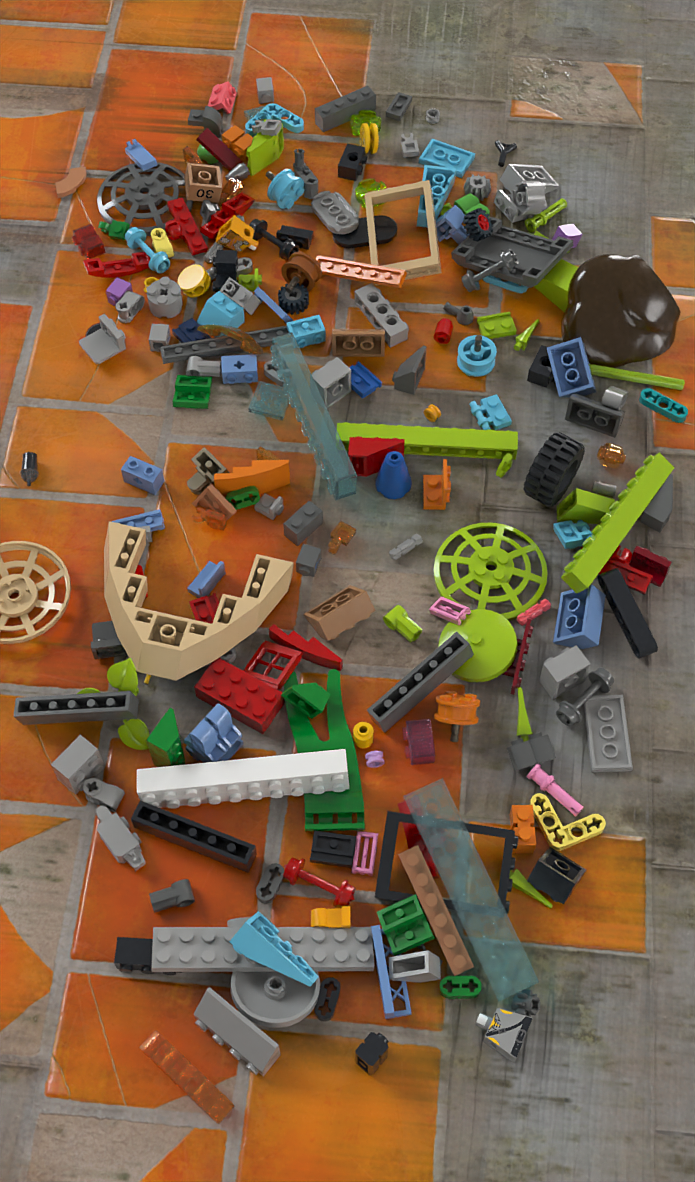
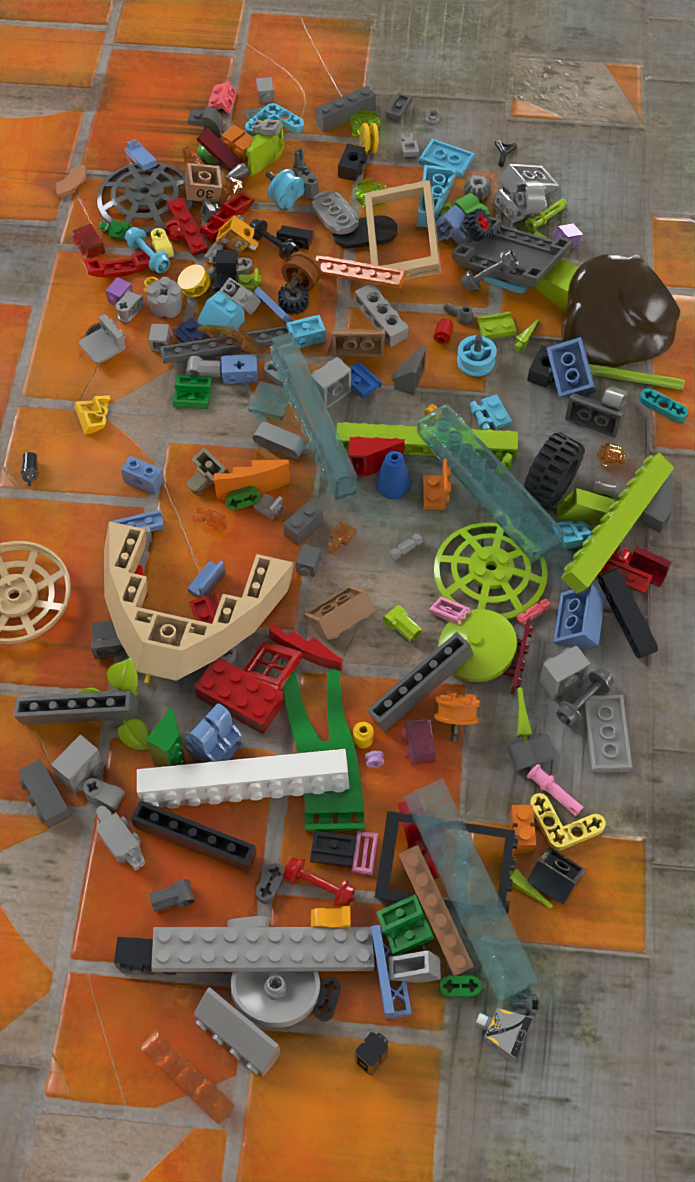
nougat wing [192,484,237,523] -> none
medium azure wedge [229,911,318,986] -> none
green slope [281,683,331,719] -> none
none -> dark grey brick [18,759,71,828]
none -> yellow slope [74,395,110,435]
none -> light grey beam [252,422,307,459]
none -> clear light blue brick [417,403,565,563]

